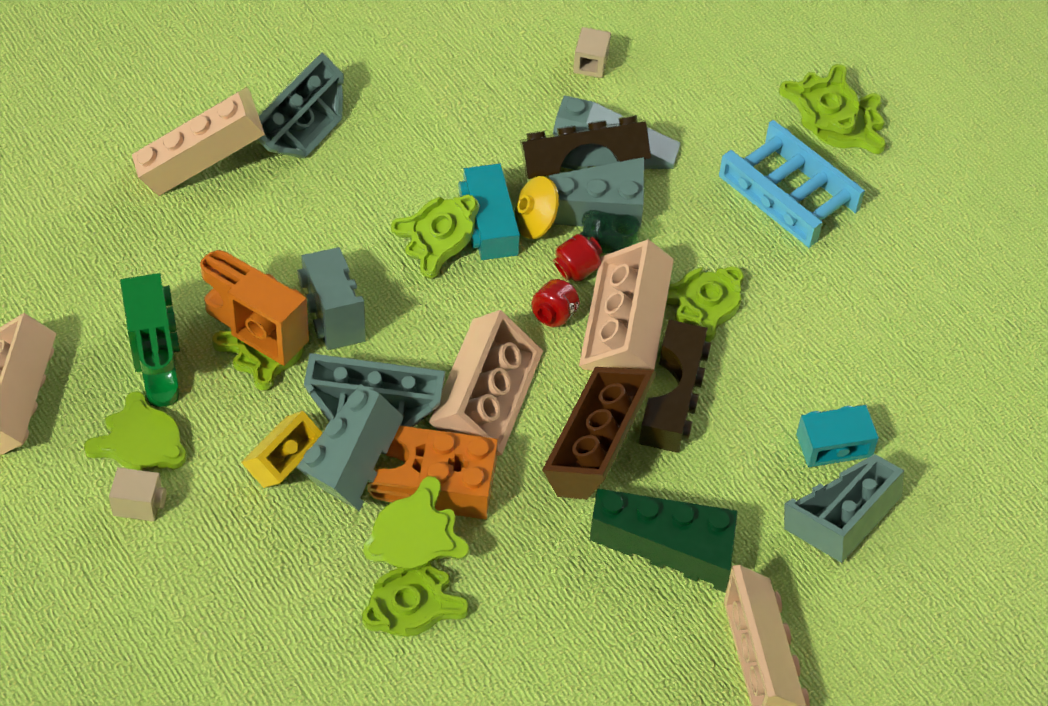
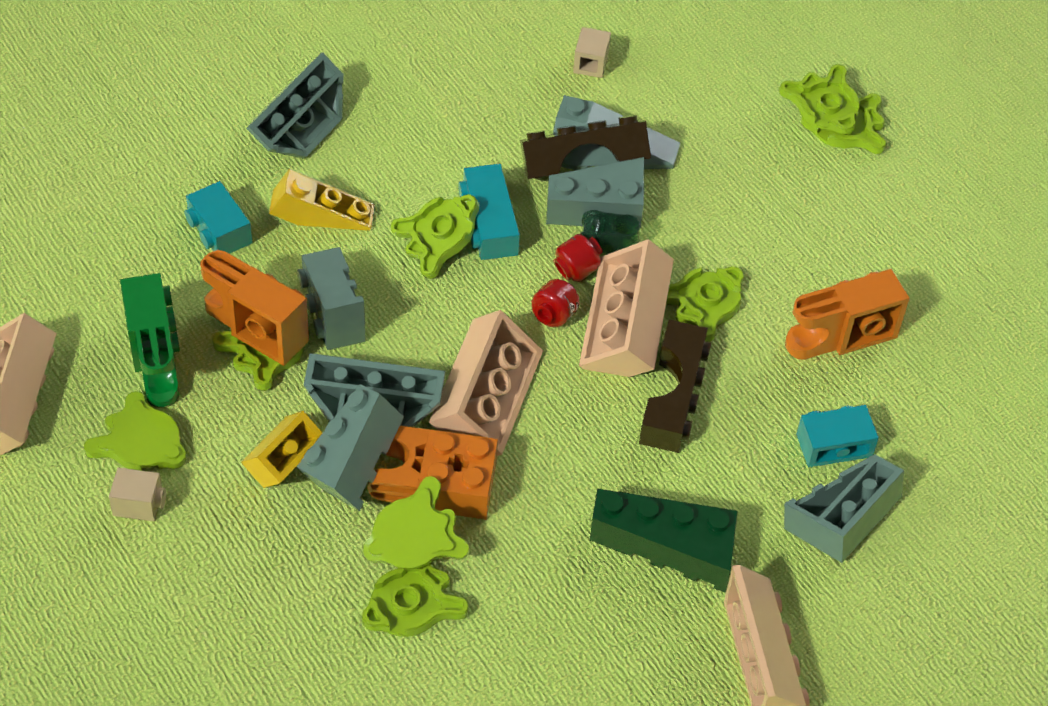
light nougat slope [132,87,265,196] -> none
yellow dish [515,176,559,239] -> none
reddish brown slope [542,367,656,500] -> none
medium azure fence [719,120,865,248] -> none
none -> teal brick [184,181,252,254]
none -> yellow slope [269,169,375,231]
none -> orange brick [785,269,910,360]

